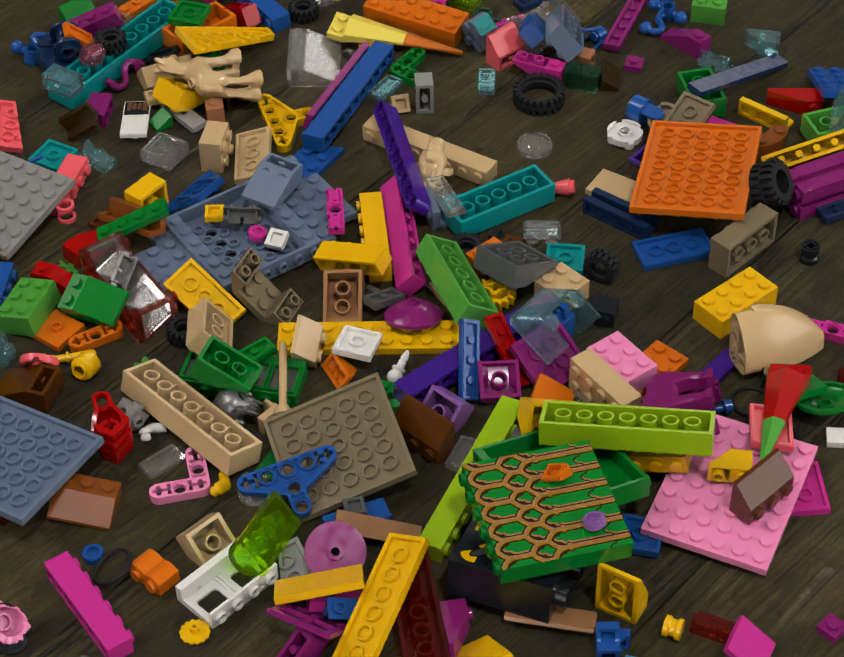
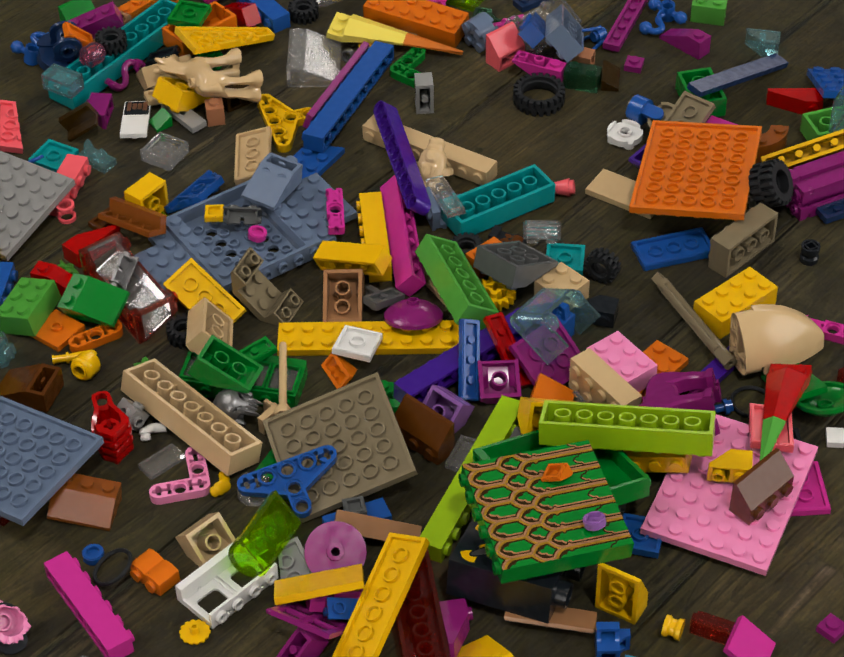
coral tile [19,353,60,367] -> none
green plate [96,197,170,246] -> none
tan brick [198,120,234,173] -> none
white plate [264,228,290,251] -> none
tan slope [290,315,327,368] -> none
clear light blue tile [368,74,403,101] -> none
white bar [387,350,410,382] -> none
tan tile [390,93,411,113] -> none
teal brick [473,13,498,37] -> none
clear light blue tile [478,68,496,95] -> none
clear tile [517,132,553,159] -> none
dark blue brick [583,187,659,240] -> none
clear light blue hinge [696,50,734,73] -> none
yellow panel [737,96,794,128] -> none
none -> dark tan piece [651,272,736,370]

